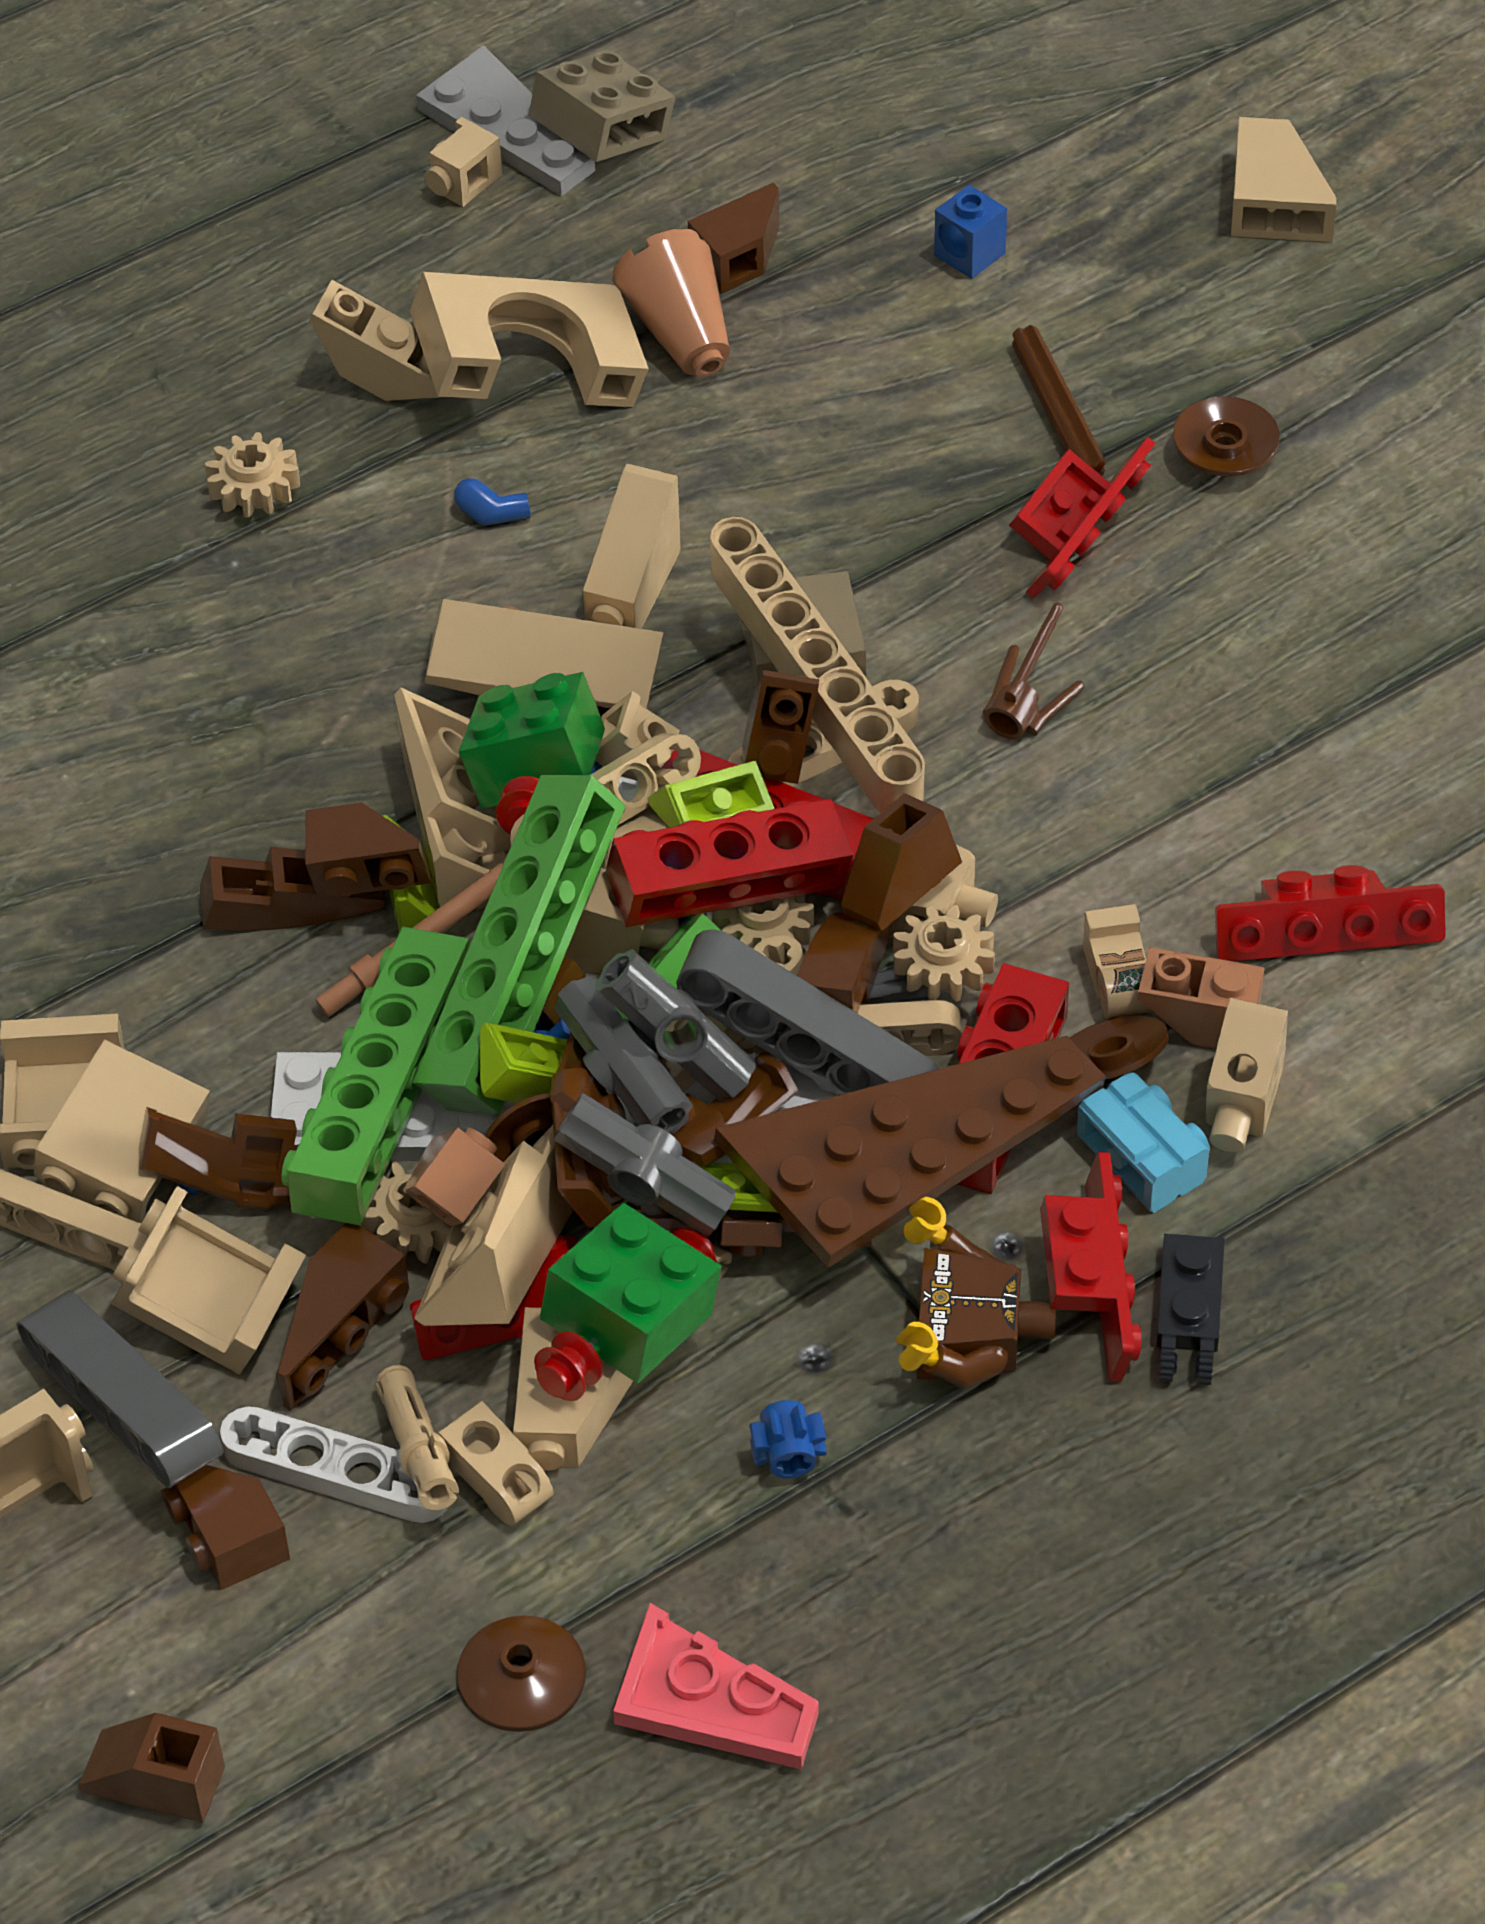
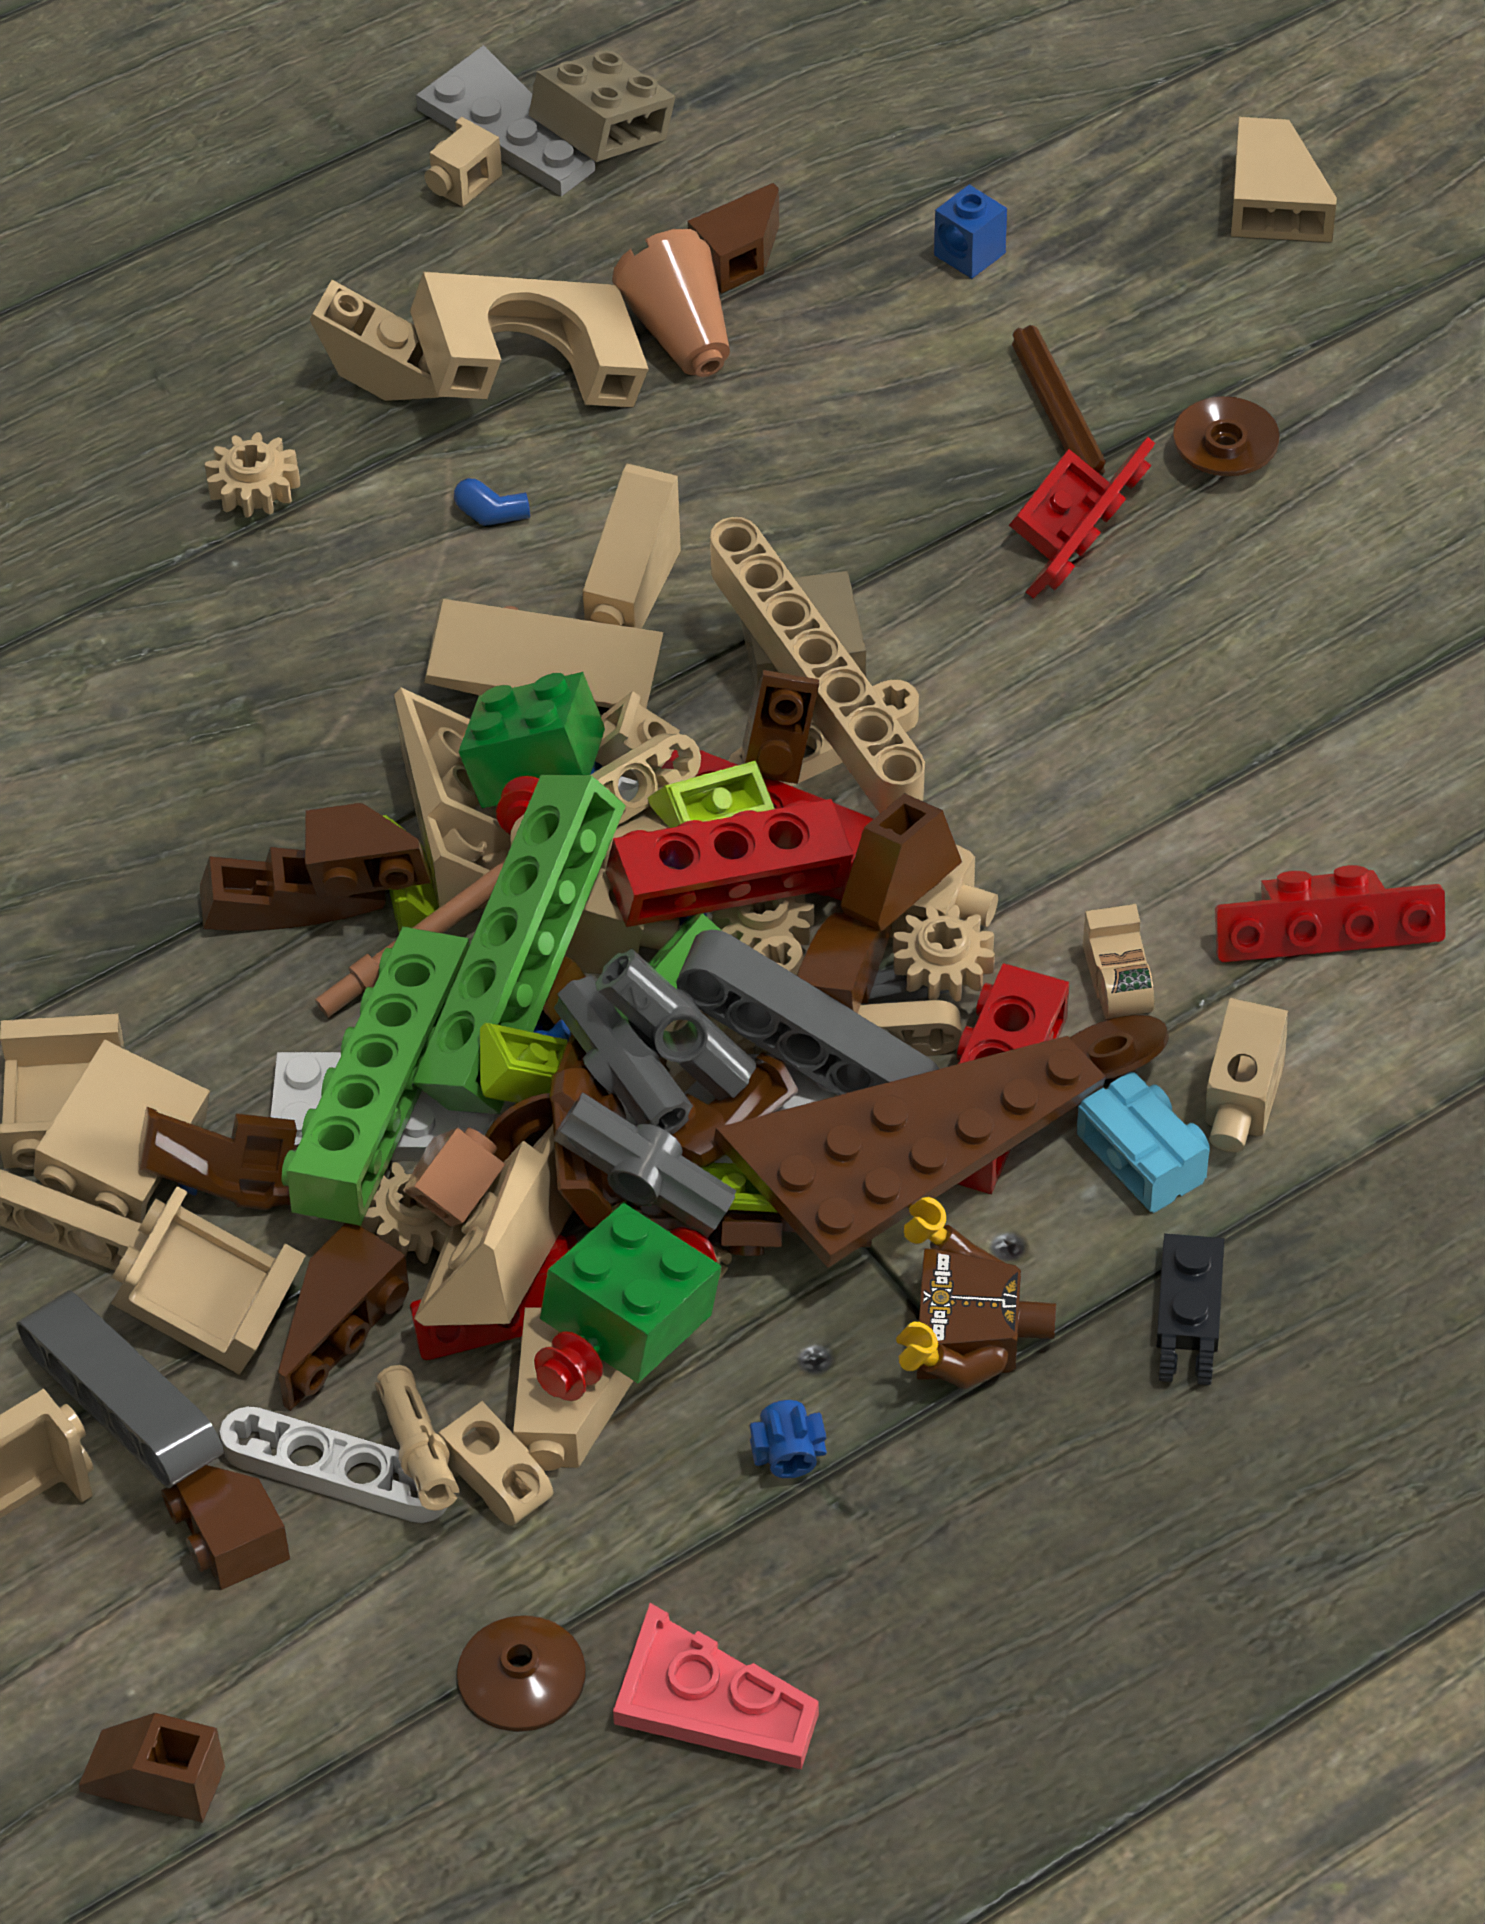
reddish brown plant [983,603,1084,739] -> none
red bracket [1040,1152,1141,1382] -> none
nougat slope [1138,947,1265,1049] -> none

